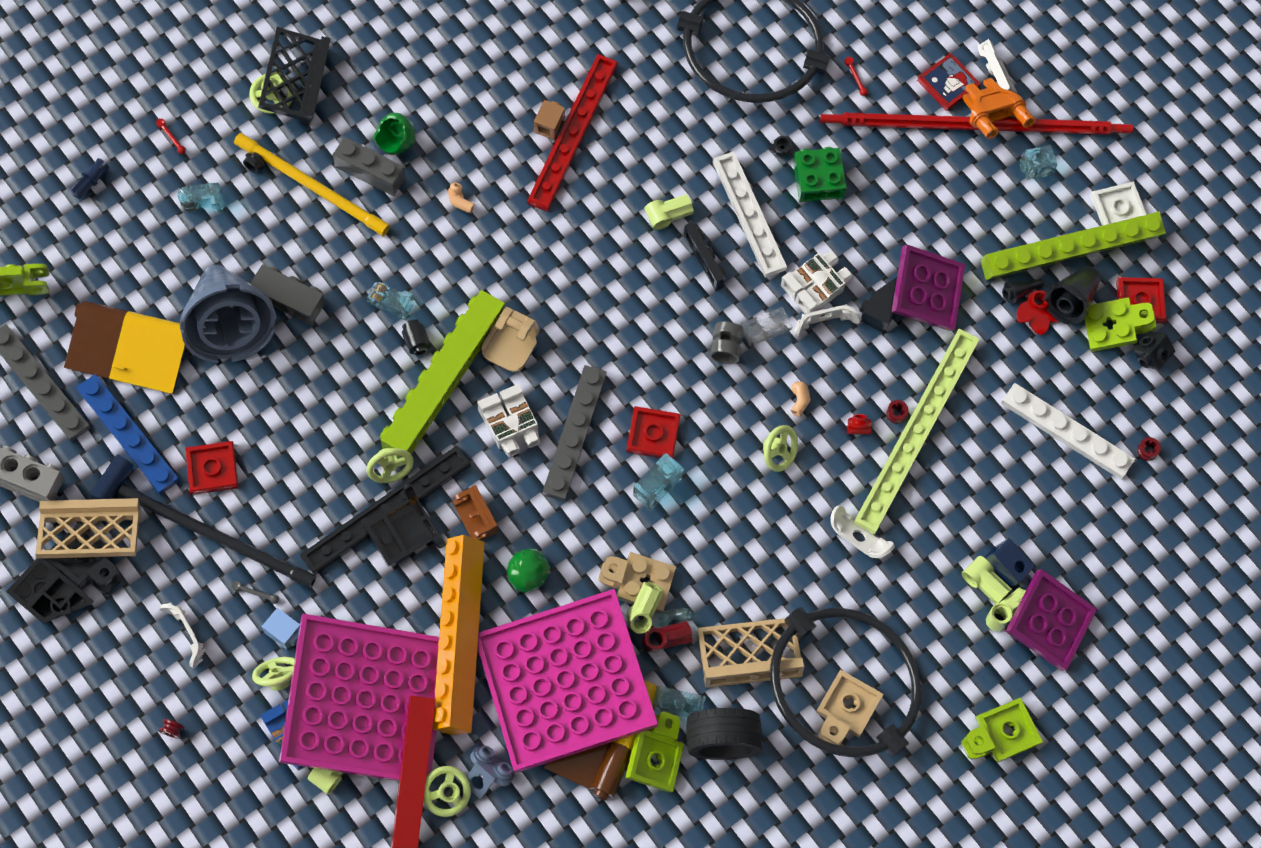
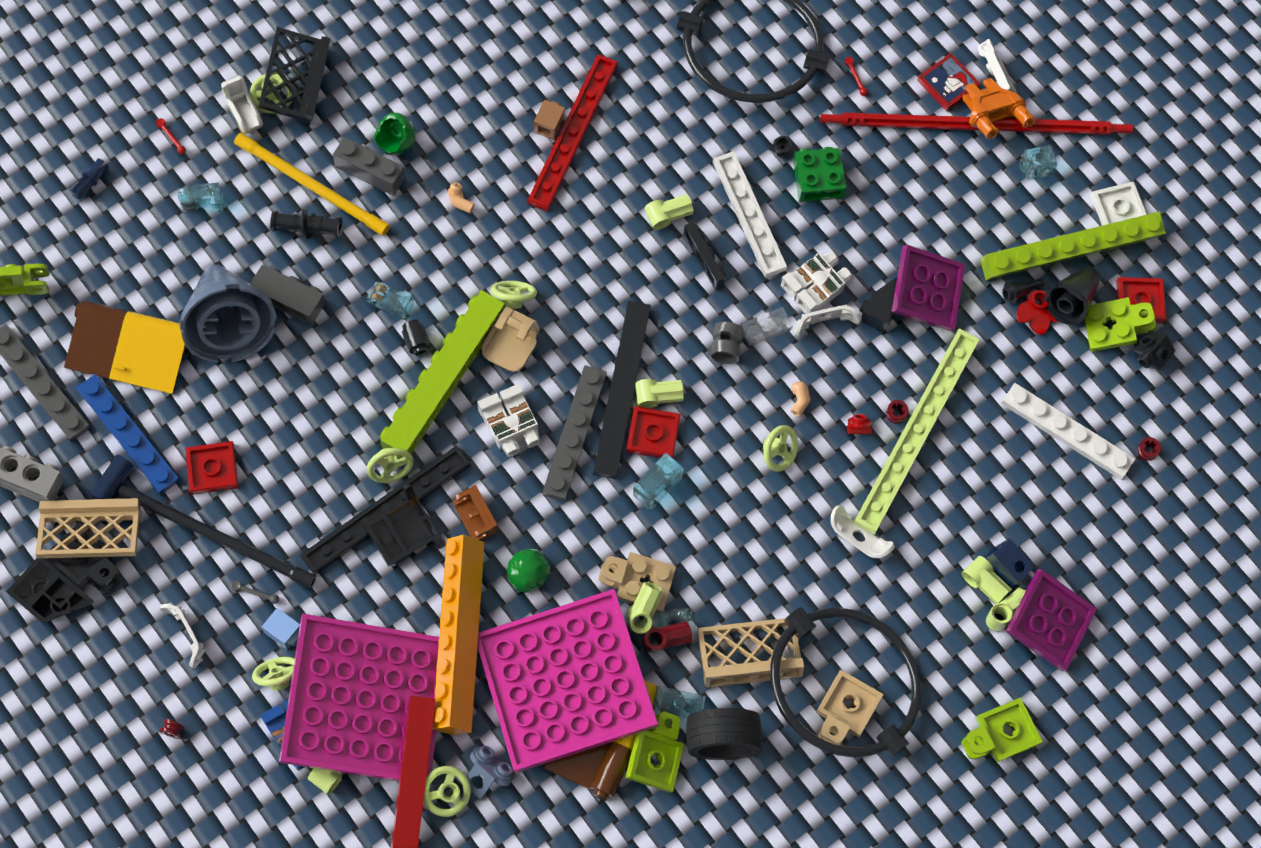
black plate [243,152,265,173] -> none
none -> white animal [221,76,263,134]
none -> black piece [270,209,343,239]
none -> yellowish green piece [491,281,537,309]
none -> black tile [593,301,651,479]
none -> yellowish green piece [635,379,684,408]

